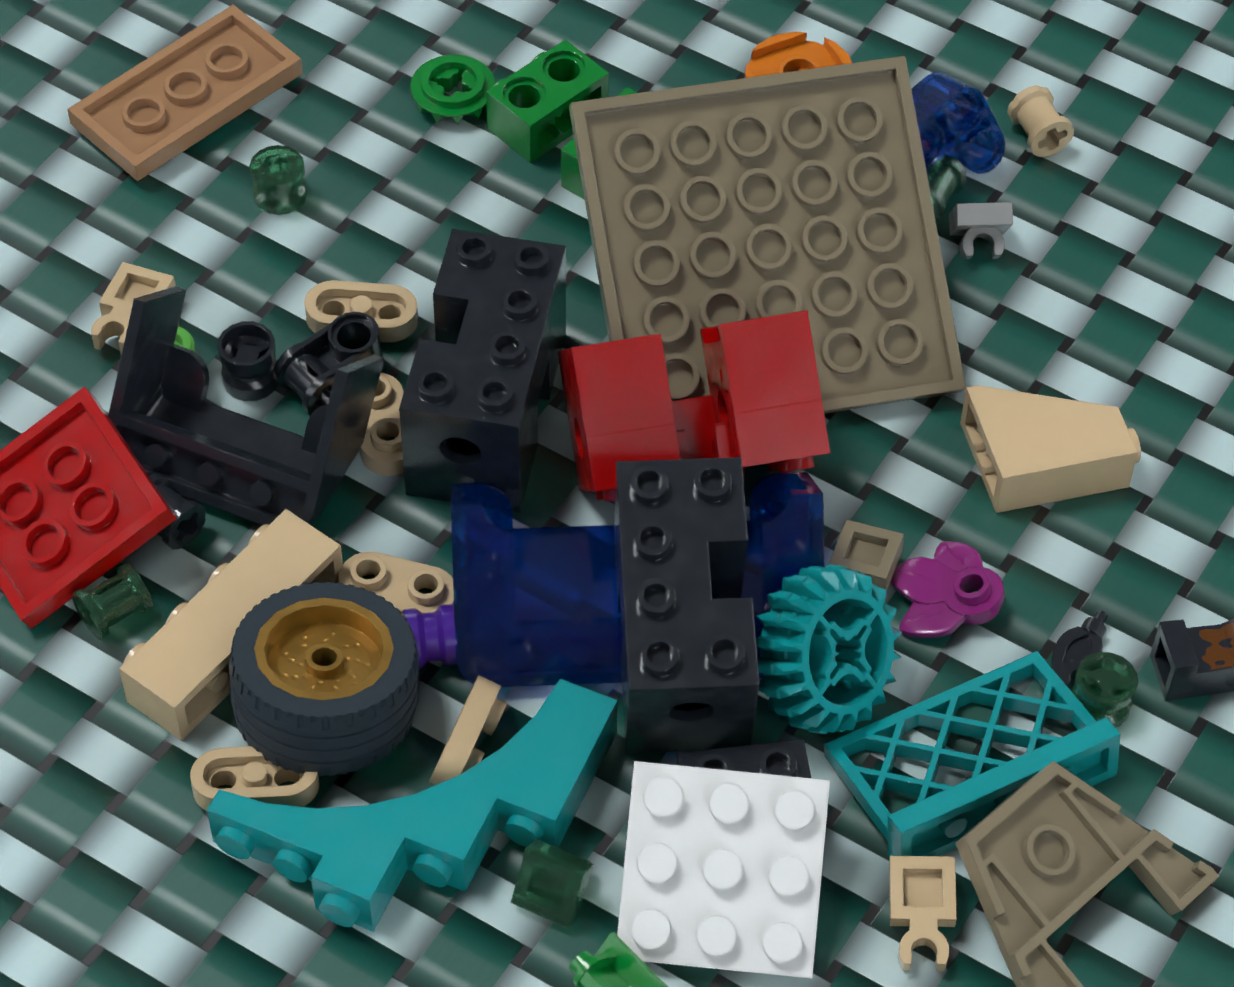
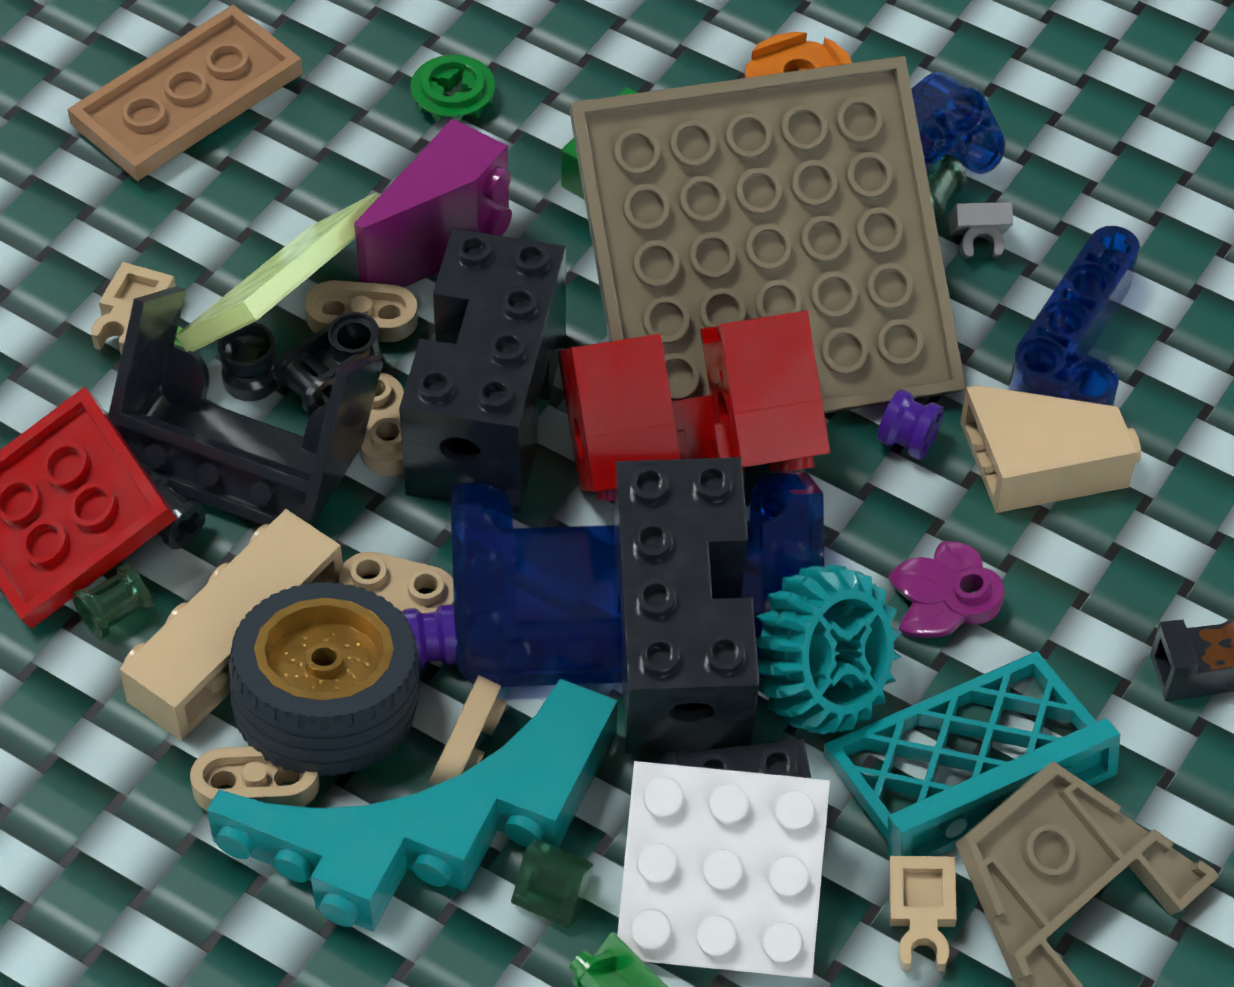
clear green wheel [249,145,307,215] -> none
green brick [486,39,609,163] -> none
dark tan plate [828,520,904,591] -> none
tan bush [1007,85,1074,157] -> none
black piece [1050,610,1108,688] -> none
clear green wheel [1072,652,1139,728] -> none
none -> yellowish green tile [175,192,379,352]
none -> magenta slope [354,119,512,287]
none -> dark purple wheel [877,389,944,460]
none -> clear blue beam [1008,226,1140,406]

